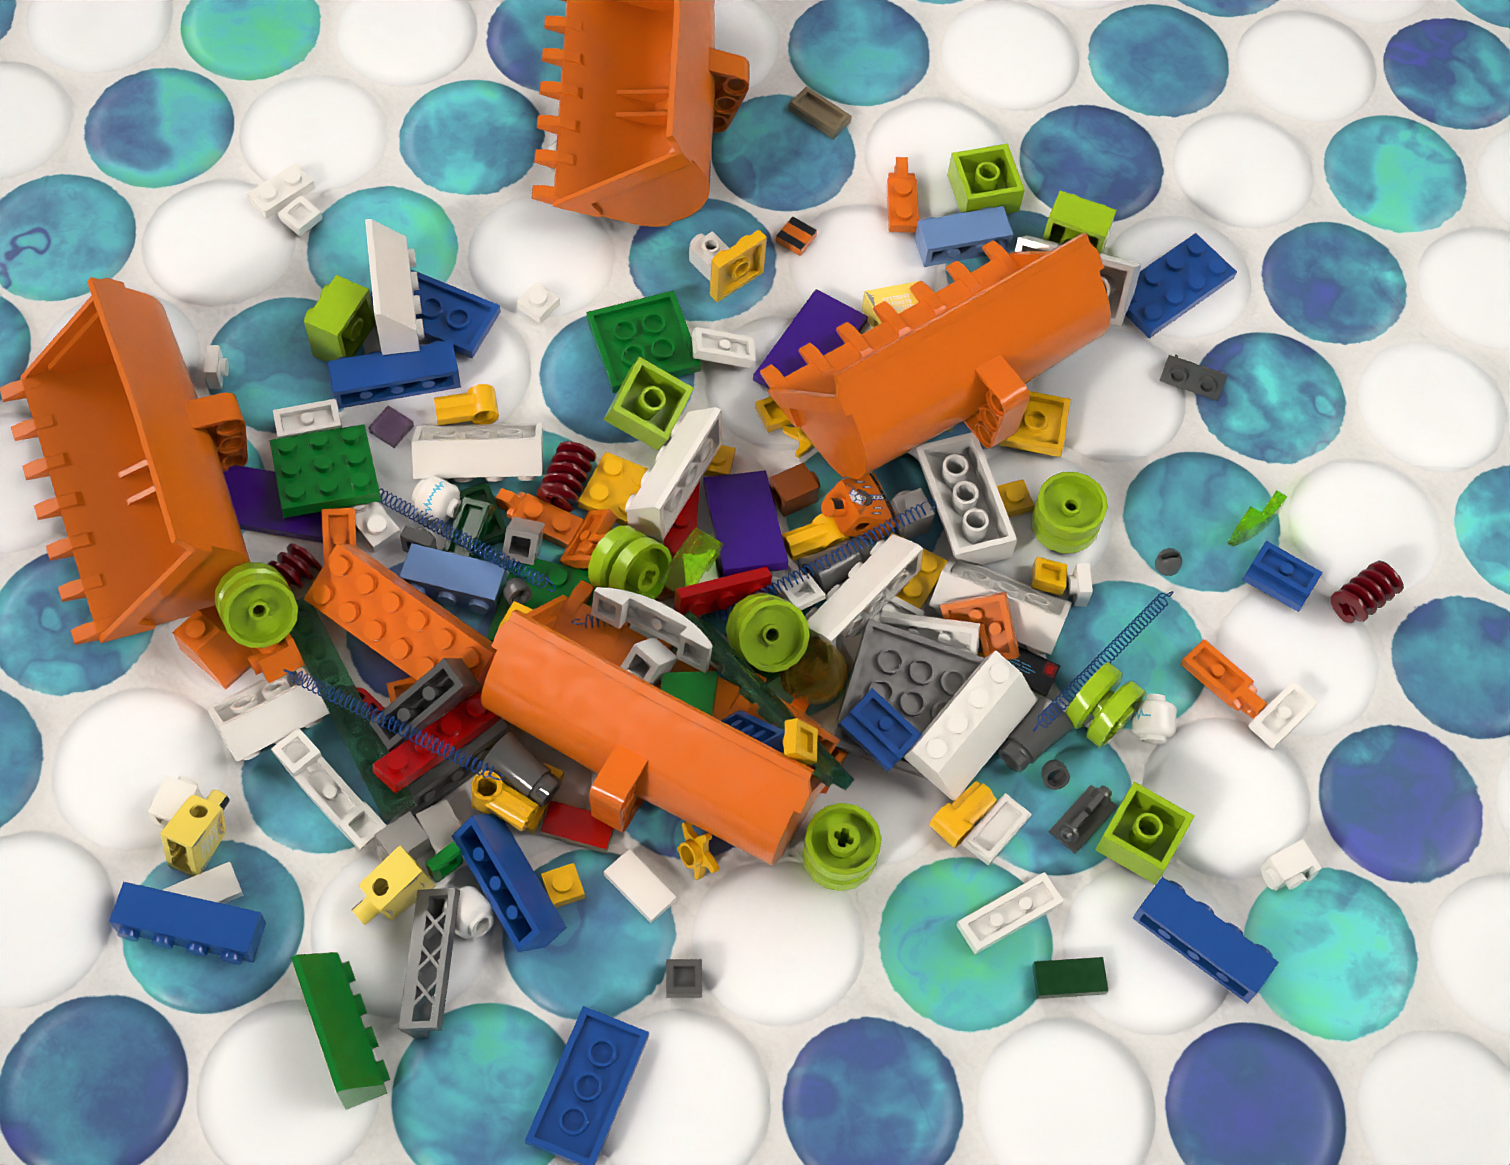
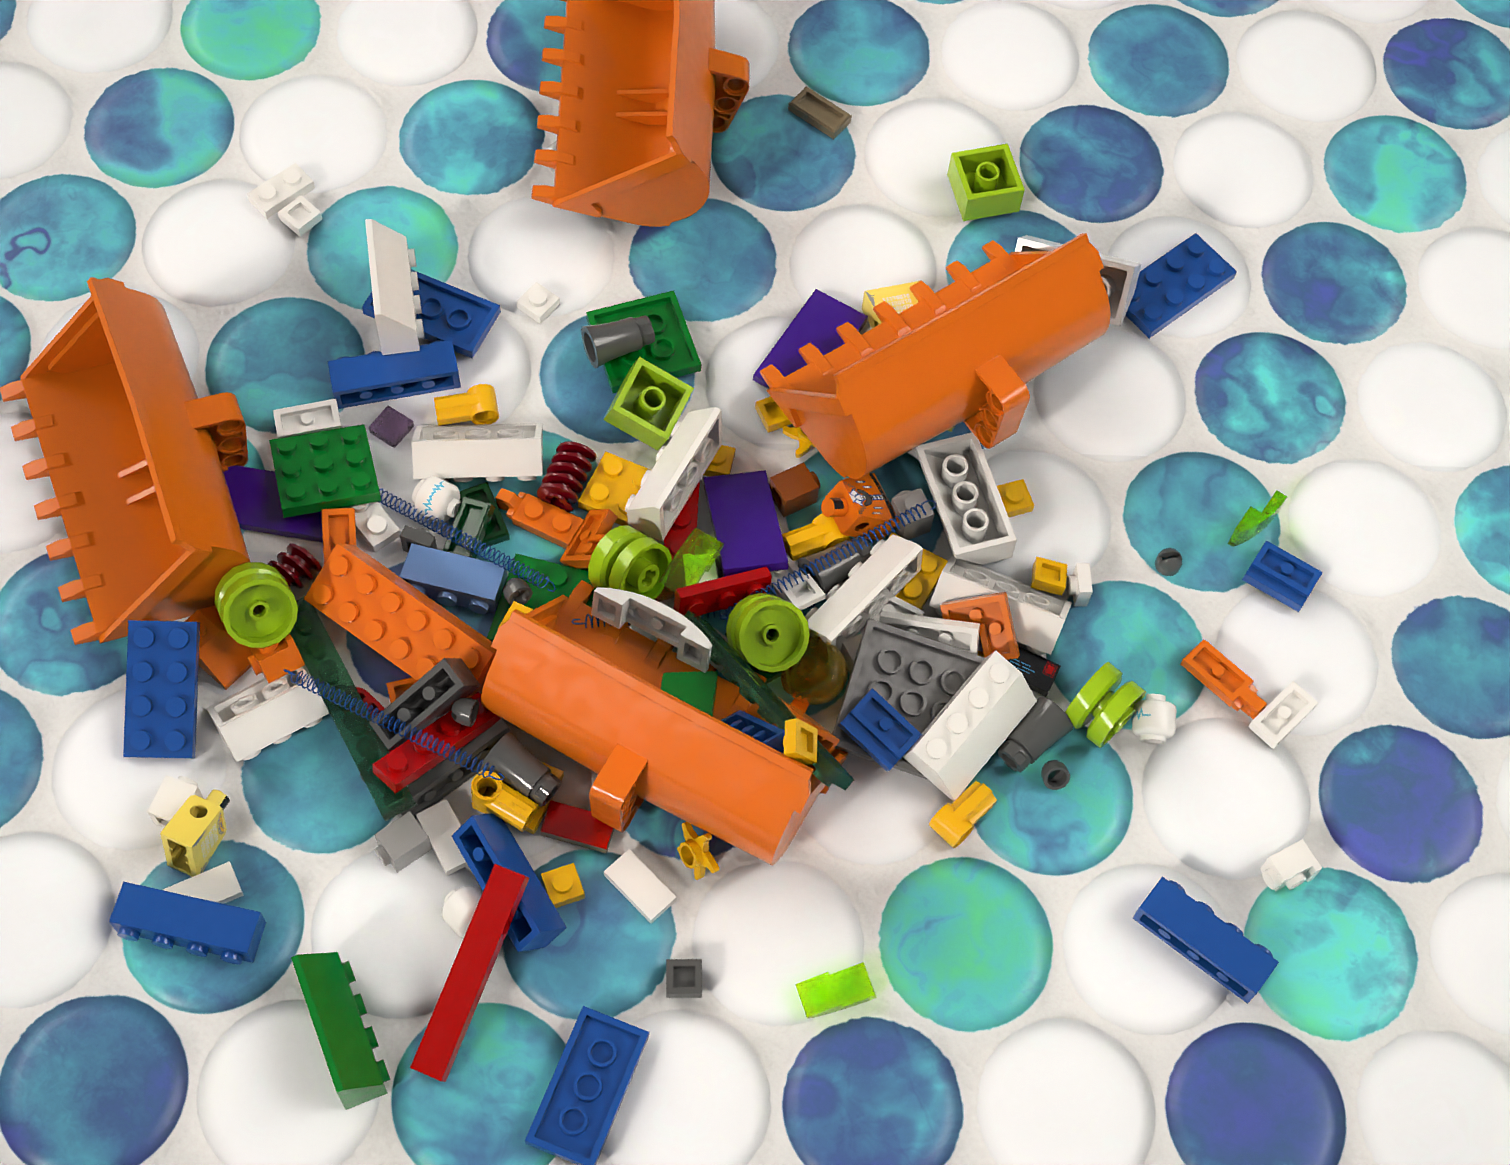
white plate [204,345,229,389] -> none
white slope [271,727,387,850] -> none
lime brick [304,275,376,362] -> none
light yellow torso [351,846,437,925] -> none
dark grey fence [398,888,460,1039] -> none
green tile [425,841,464,883] -> none
light grey brick [501,516,545,565] -> none
white brick [620,637,677,686] -> none
white brick [689,231,729,281] -> none
white plate [692,327,756,369] -> none
yellow plate [710,230,767,303] -> none
tile [776,216,817,256] -> none
lime wheel [802,803,882,891] -> none
orange hinge [886,157,919,233] -> none
medium blue brick [915,206,1014,267] -> none
white plate [956,872,1064,955] -> none
white tile [962,793,1032,866] -> none
yellow plate [999,391,1071,457] -> none
lime wheel [1031,472,1108,554] -> none
dark green tile [1032,957,1108,999] -> none
blue piece [1033,591,1174,732] -> none
lime brick [1043,190,1117,254] -> none
dark grey hinge [1049,785,1117,854] -> none
lime brick [1095,782,1195,885] -> none
dark grey hinge [1159,354,1228,401] -> none
dark red piece [1331,560,1404,623] -> none
none -> blue plate [123,620,200,759]
none -> red tile [410,864,530,1082]
none -> dark grey hinge [451,698,479,727]
none -> dark grey plant [581,315,655,368]
none -> clear neon green slope [795,962,877,1019]

